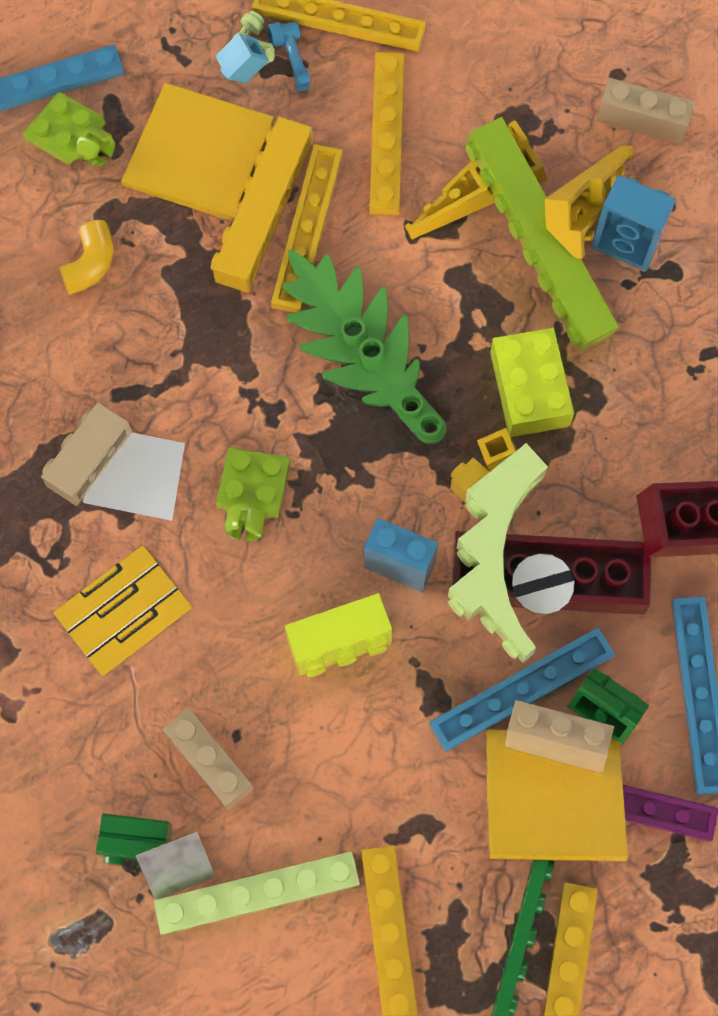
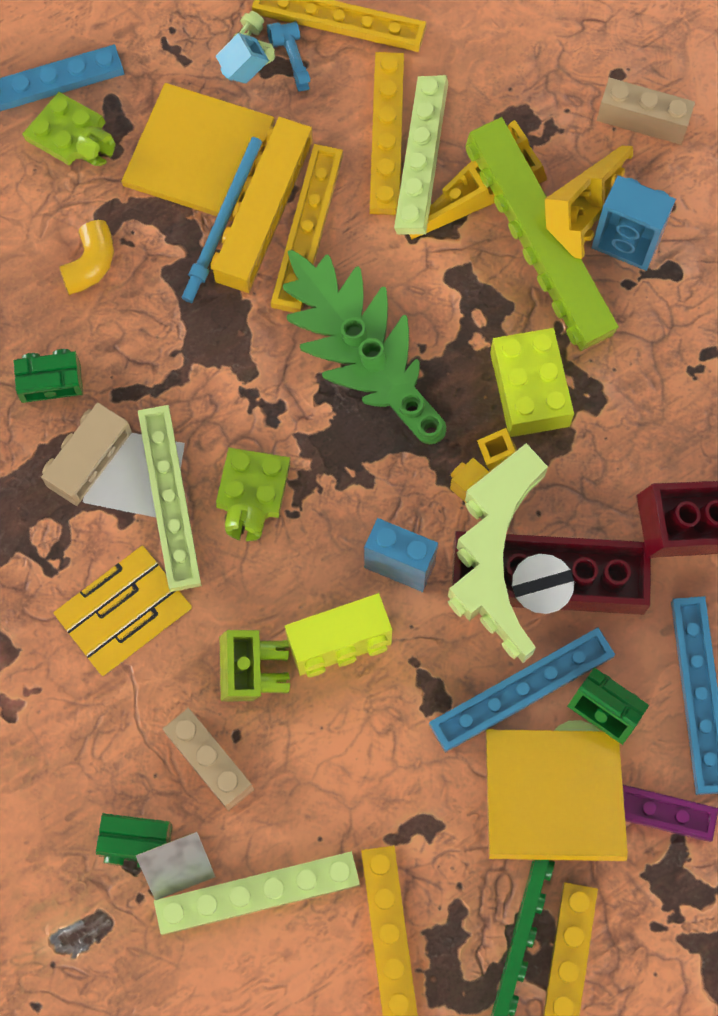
tan brick [505,700,614,773] -> none
none -> green brick [13,349,83,403]
none -> yellowish green plate [138,405,202,592]
none -> dark azure bar [181,137,263,303]
none -> lime brick [219,630,290,702]
none -> yellowish green plate [394,75,449,235]

